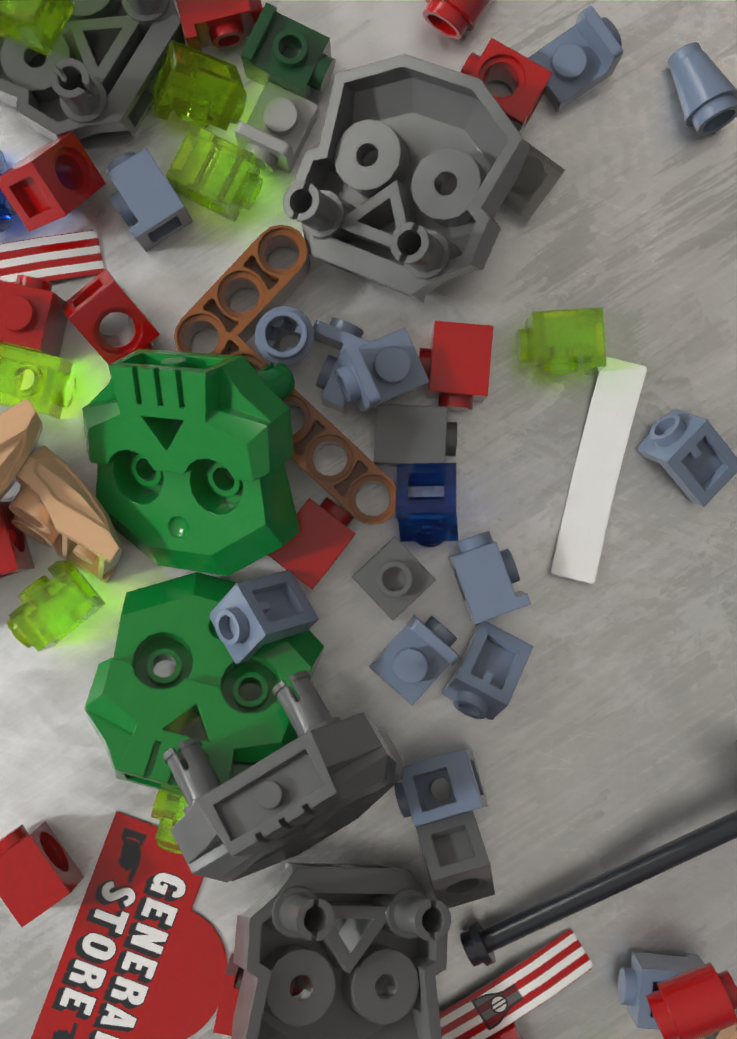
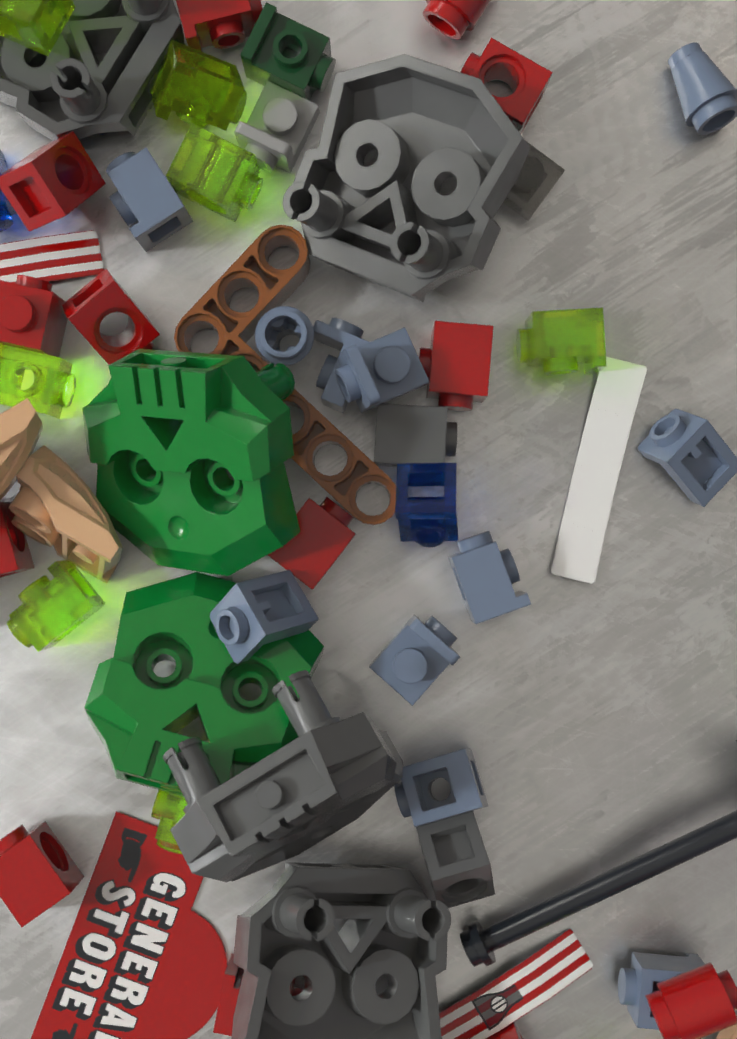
dark grey brick [352,537,436,621] -> none
sand blue bracket [442,621,534,720] -> none
sand blue bracket [528,5,623,112] -> none

